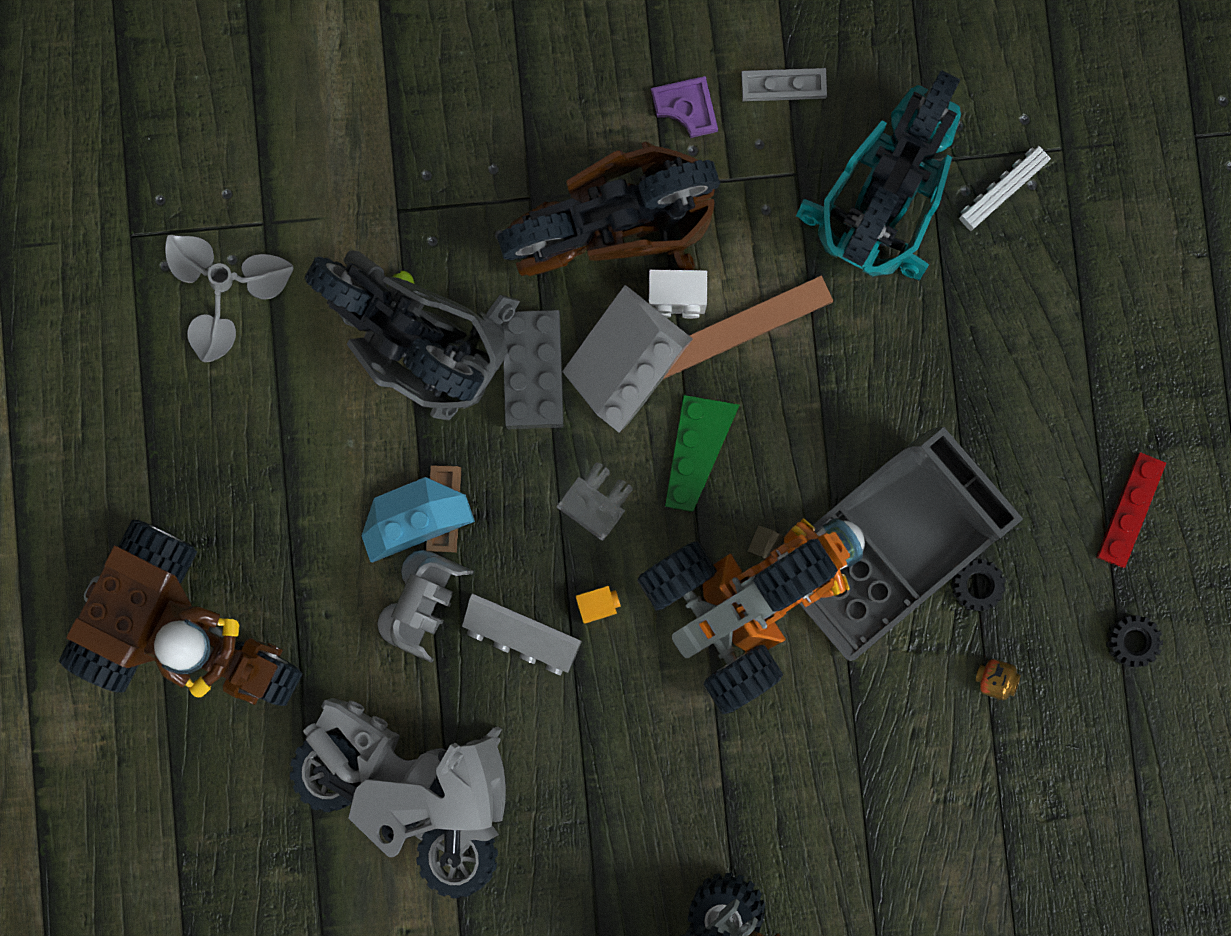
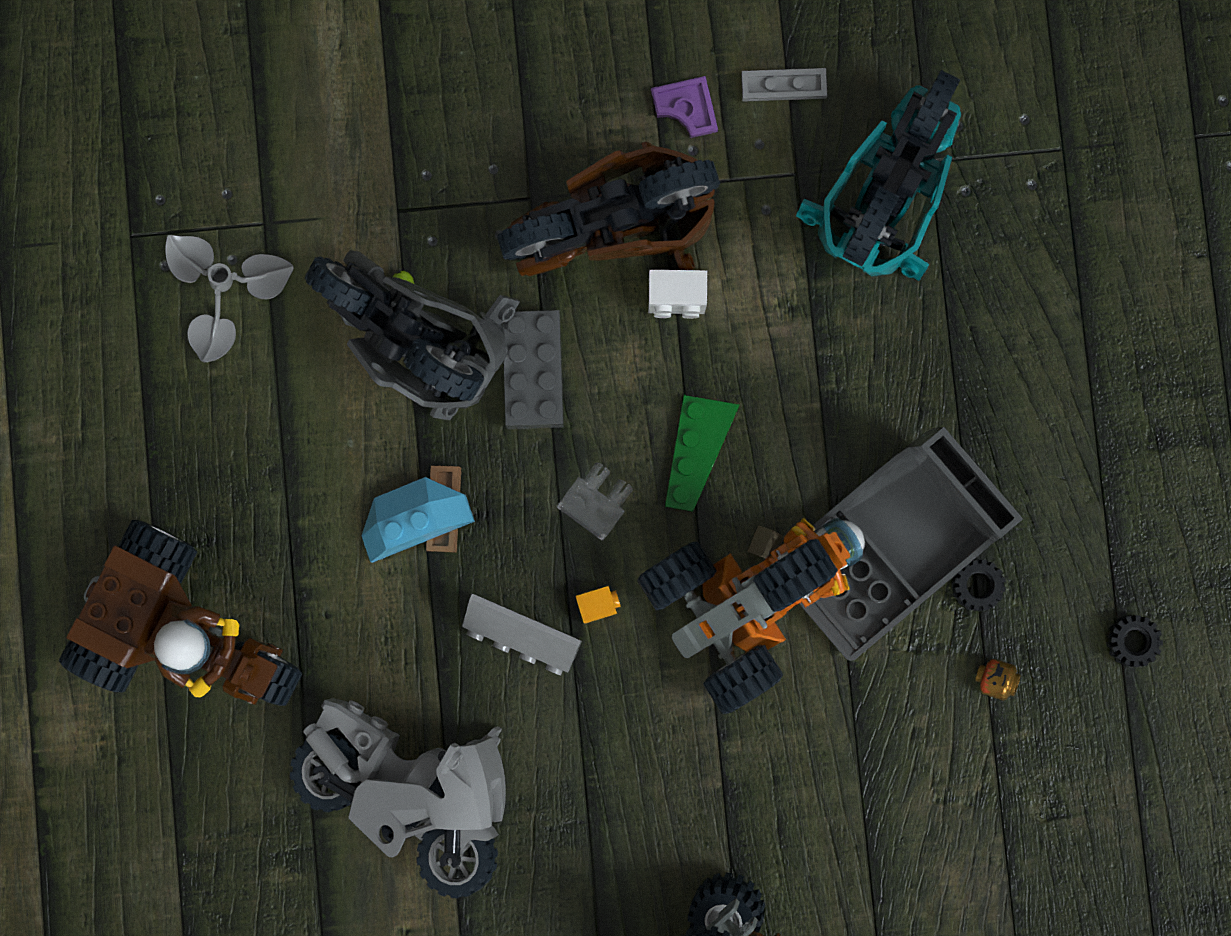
light grey piece [377,550,474,663] -> none
light grey slope [562,285,693,432] -> none
nougat tile [662,276,833,380] -> none
white piece [959,146,1051,231] -> none
red plate [1096,452,1166,568] -> none

